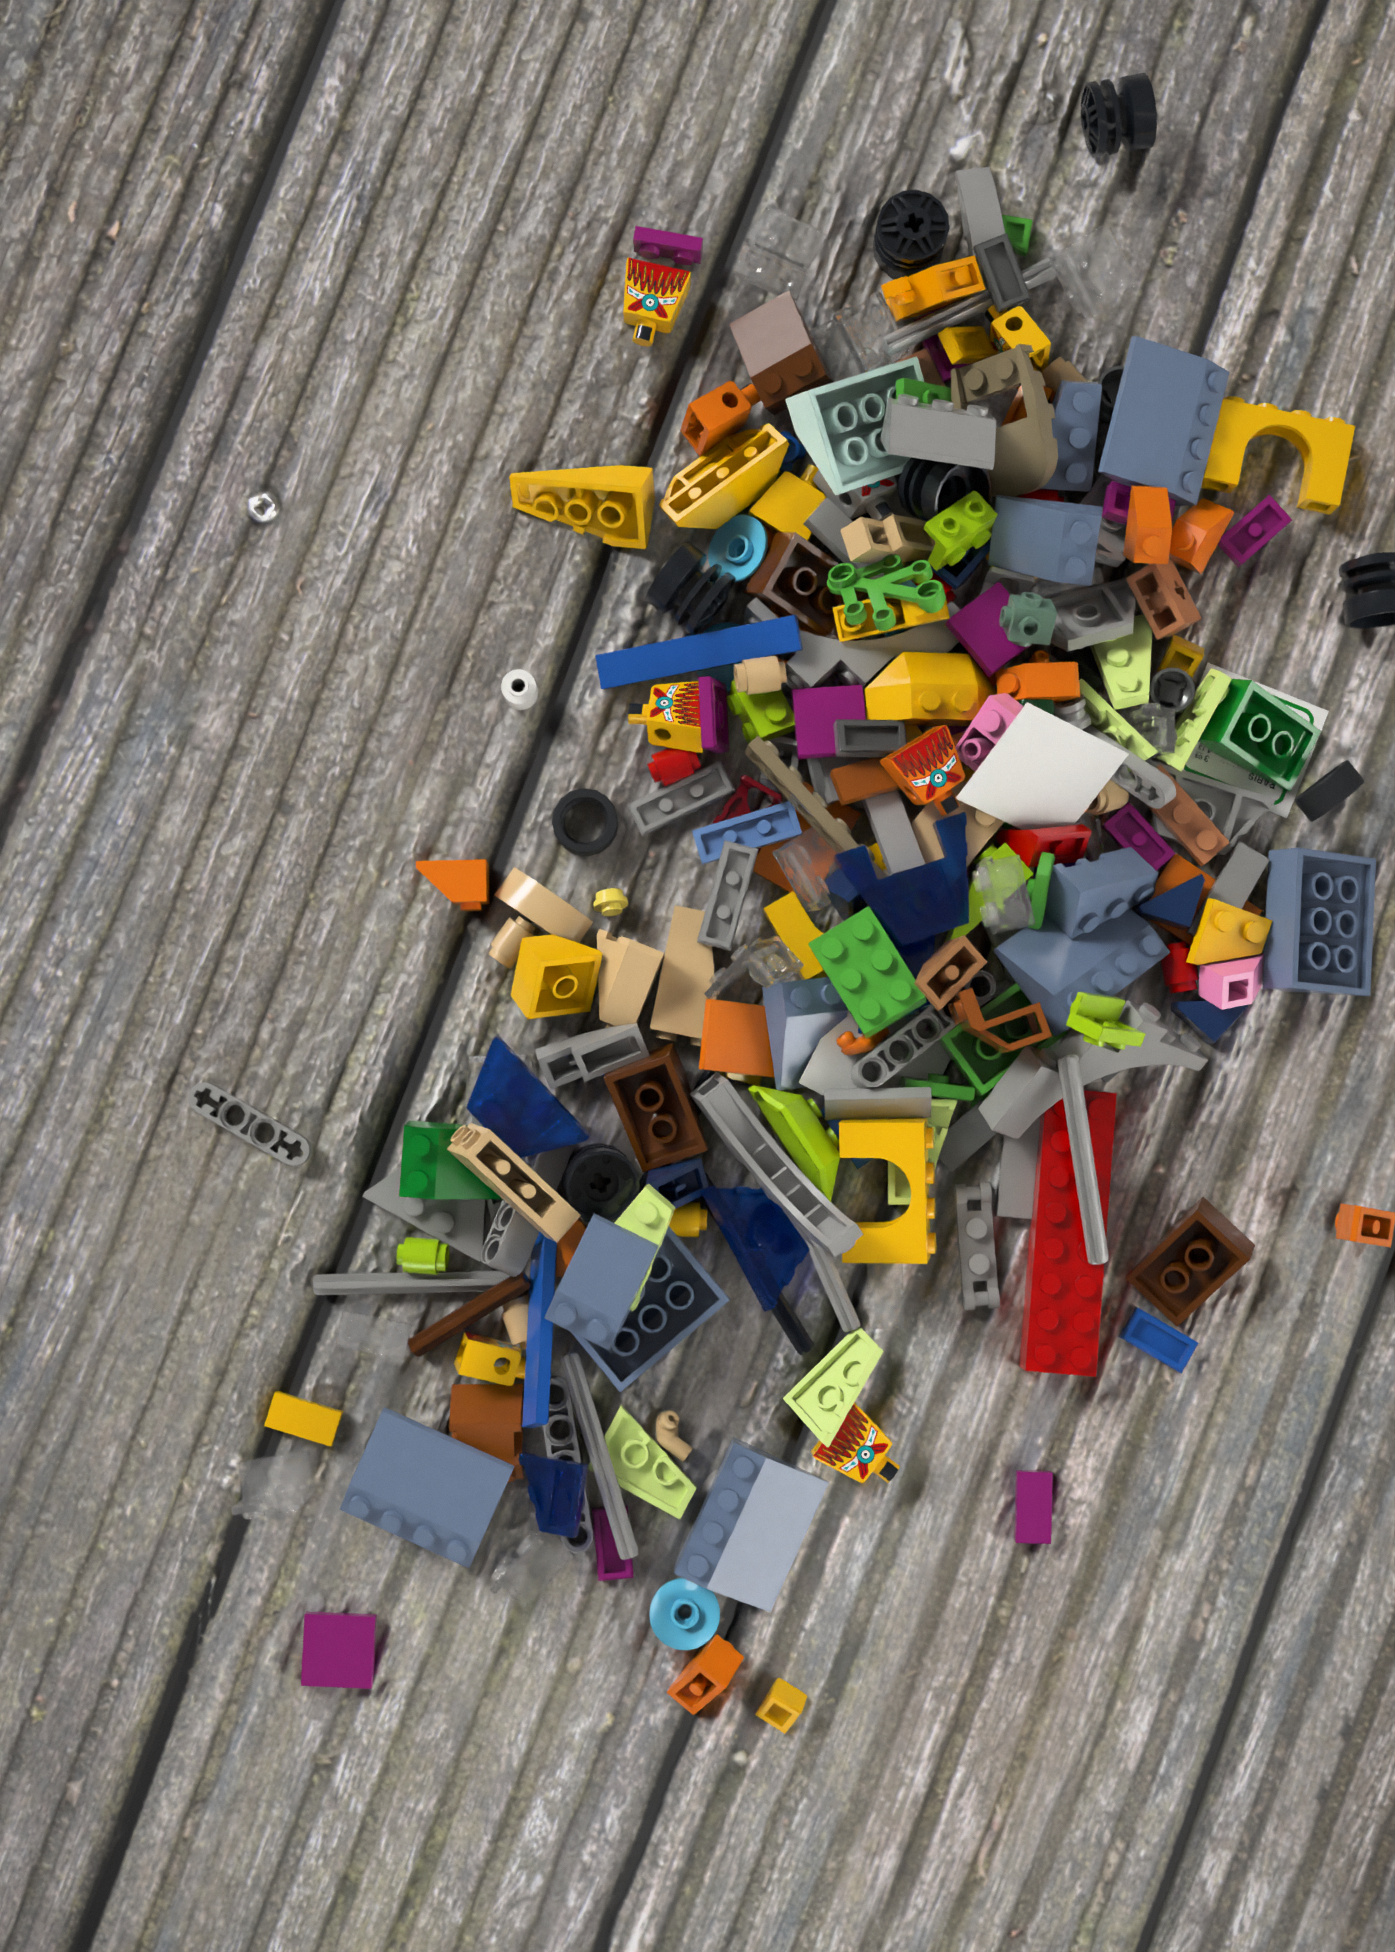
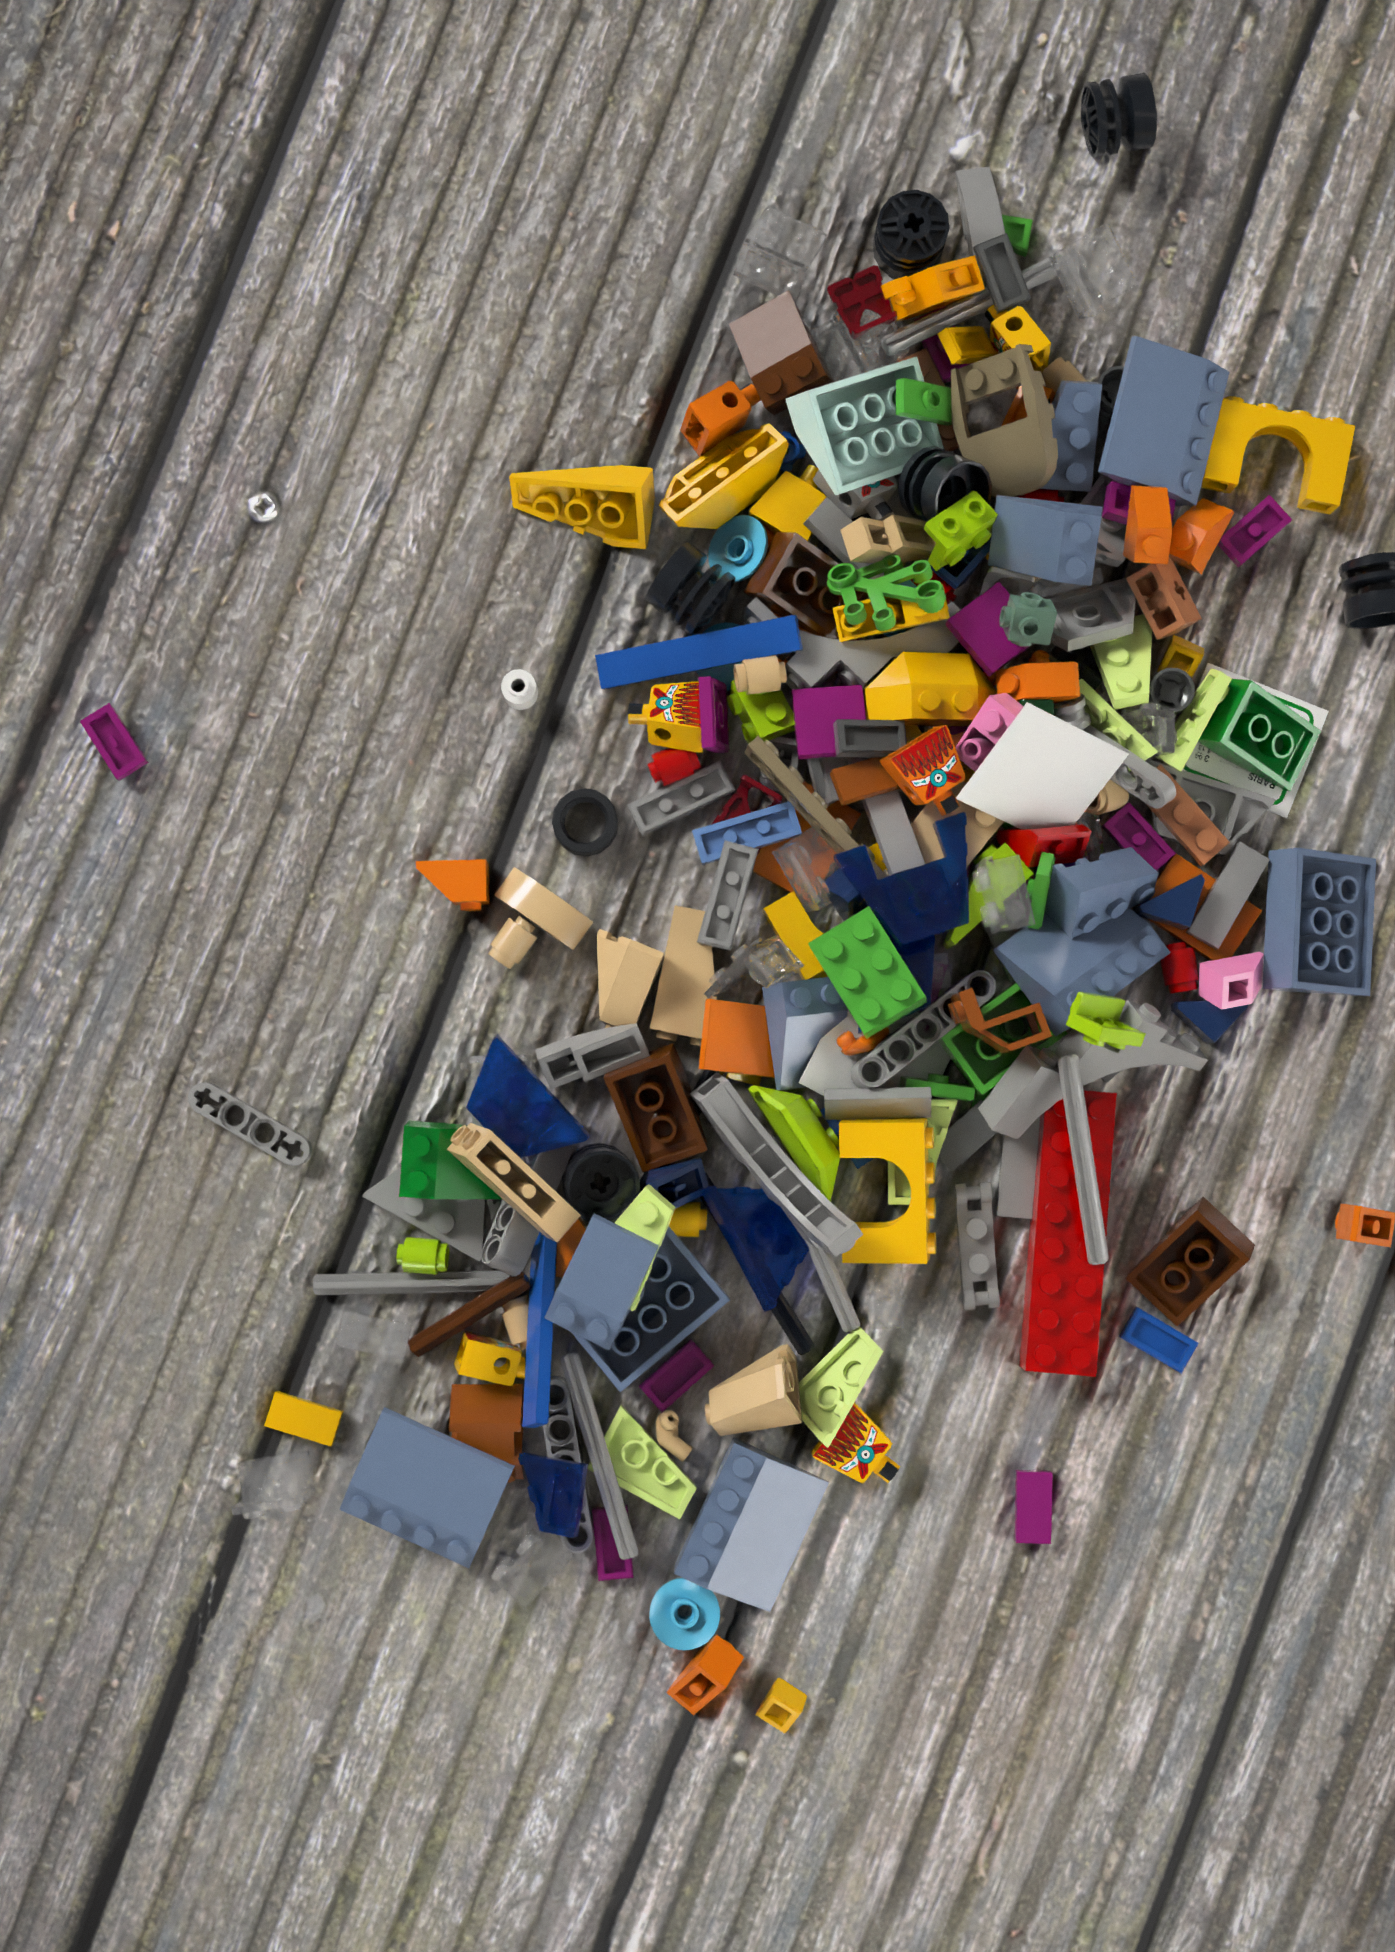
magenta tile [301,1611,377,1689] -> none
yellow slope [511,934,603,1019] -> none
light yellow plate [593,888,628,916] -> none
torso [623,257,691,347] -> none
magenta plate [633,226,703,265] -> none
light grey slope [880,394,996,470] -> none
medium nougat slope [914,935,987,1011] -> none
yellow wing [1186,898,1272,965] -> none
black tyre [1295,760,1365,822] -> none
none -> magenta plate [80,703,149,781]
none -> magenta tile [639,1339,714,1413]
none -> tan slope [705,1344,802,1436]
none -> dark red piece [827,265,897,340]

